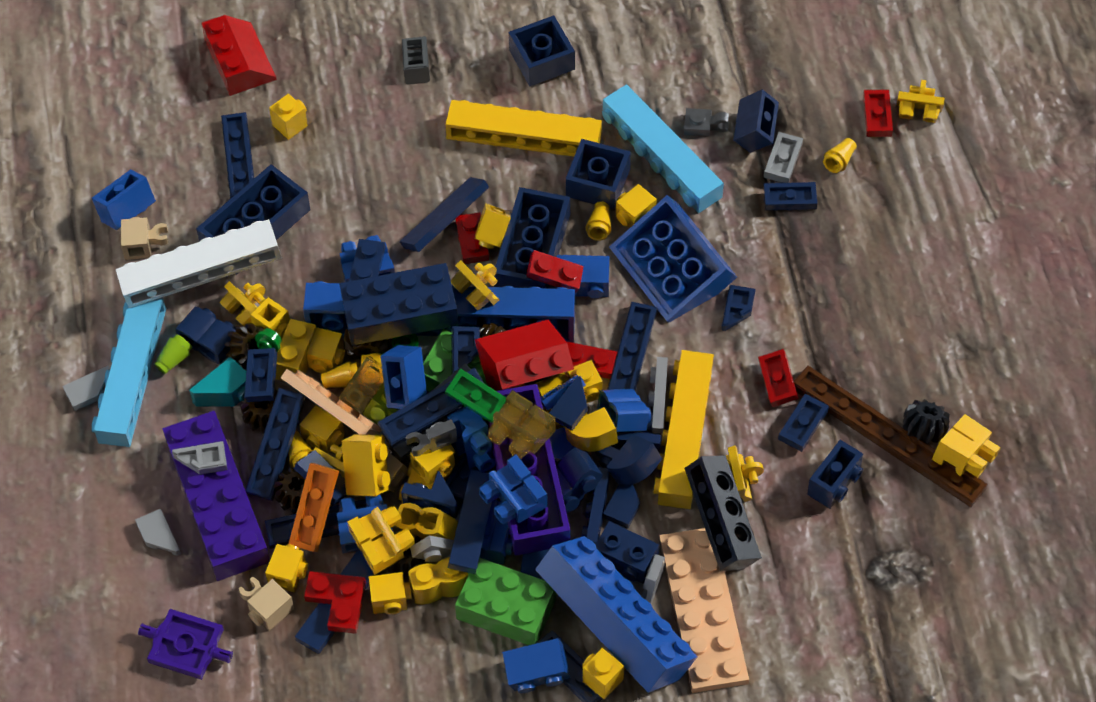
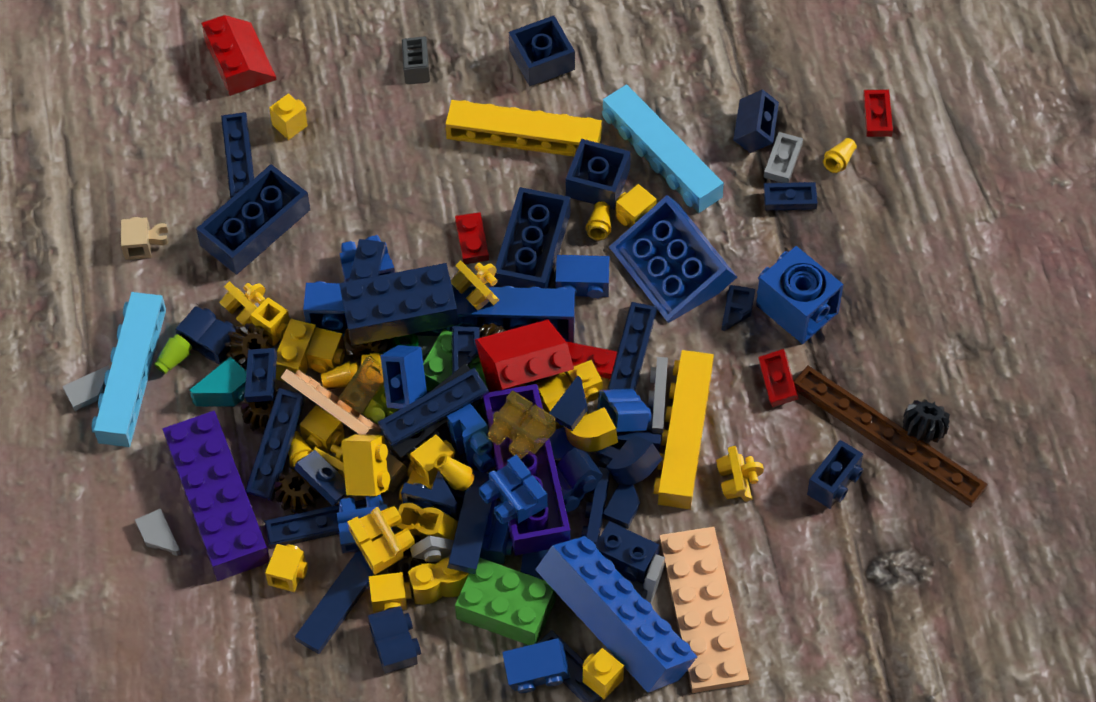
blue brick [91,169,156,230] -> none
white brick [116,219,282,308] -> none
dark purple plate [138,609,233,680] -> none
light grey tile [172,441,228,474] -> none
tan brick [239,577,294,631] -> none
green plate [255,328,282,352] -> none
orange plate [289,463,339,552] -> none
red plate [304,571,366,634] -> none
dark blue tile [399,177,489,252] -> none
flat silver plate [406,419,457,456] -> none
green plate [445,368,508,423] -> none
yellow slope [475,203,511,249] -> none
red plate [526,250,584,293] -> none
blue plate [540,375,586,410] -> none
flat silver plate [684,108,729,136] -> none
black brick [684,455,762,571] -> none
dark blue plate [778,394,829,452] -> none
yellow hips [896,79,945,123] -> none
yellow hips [932,414,1000,478] -> none
none -> dark blue brick [368,606,421,674]
none -> yellow cone [434,453,474,491]
none -> blue brick [756,246,844,344]

